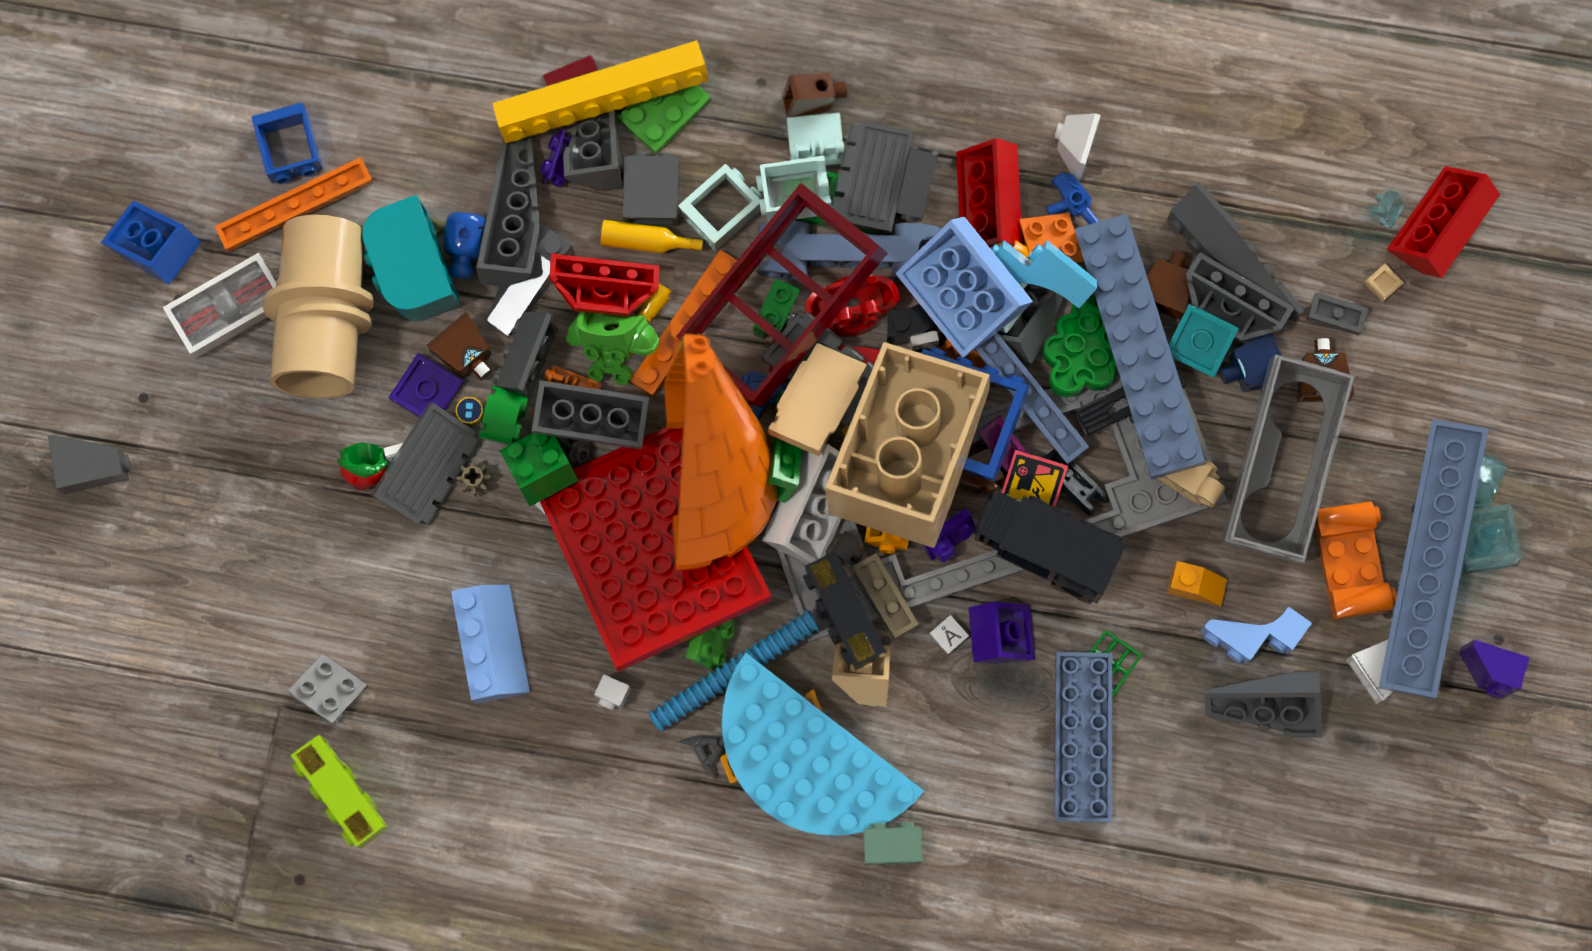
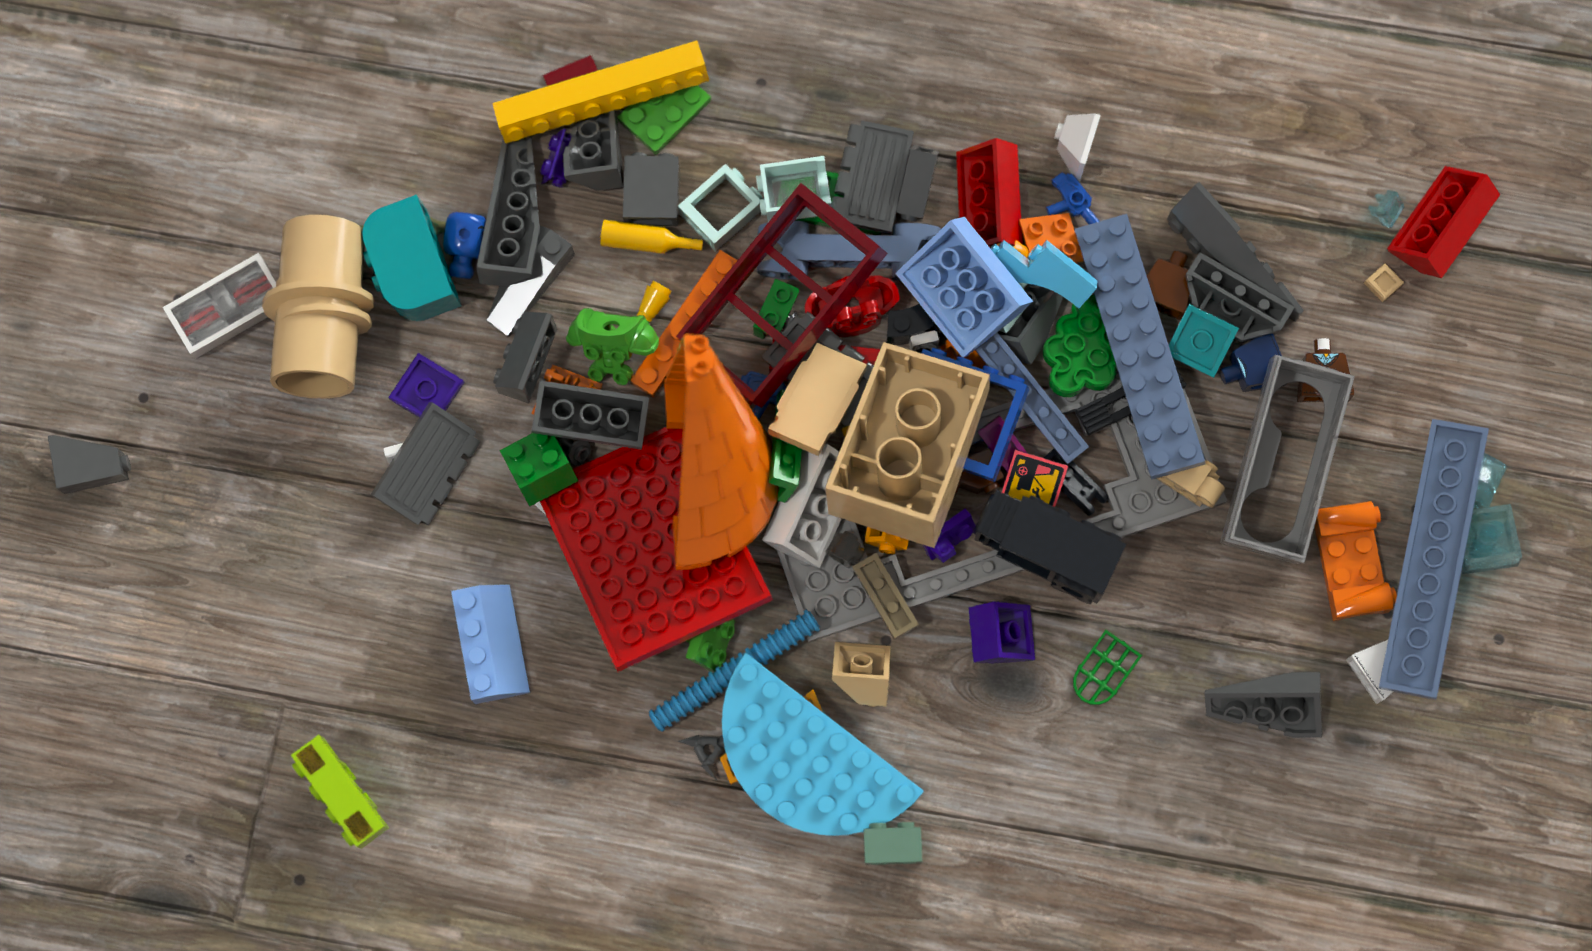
blue slope [101,201,201,285] -> none
orange plate [215,157,374,252] -> none
blue window [251,102,323,184] -> none
light grey hinge [287,654,367,725] -> none
green hair [337,442,389,491] -> none
reddish brown torso [427,312,493,381] -> none
dark blue tile [456,397,484,426] -> none
dark tan gear [456,461,492,497] -> none
green brick [479,385,528,446] -> none
red wedge [549,253,659,317] -> none
white plate [594,674,631,711] -> none
reddish brown torso [782,72,847,118] -> none
light aqua hinge [787,113,844,166] -> none
black piece [803,551,886,671] -> none
white tile [929,615,969,655] -> none
sand blue plate [1054,652,1112,823] -> none
light orange slope [1167,561,1227,607] -> none
light blue arch [1200,607,1311,664] -> none
dark grey plate [1306,292,1368,336] -> none
dark purple slope [1459,639,1530,699] -> none

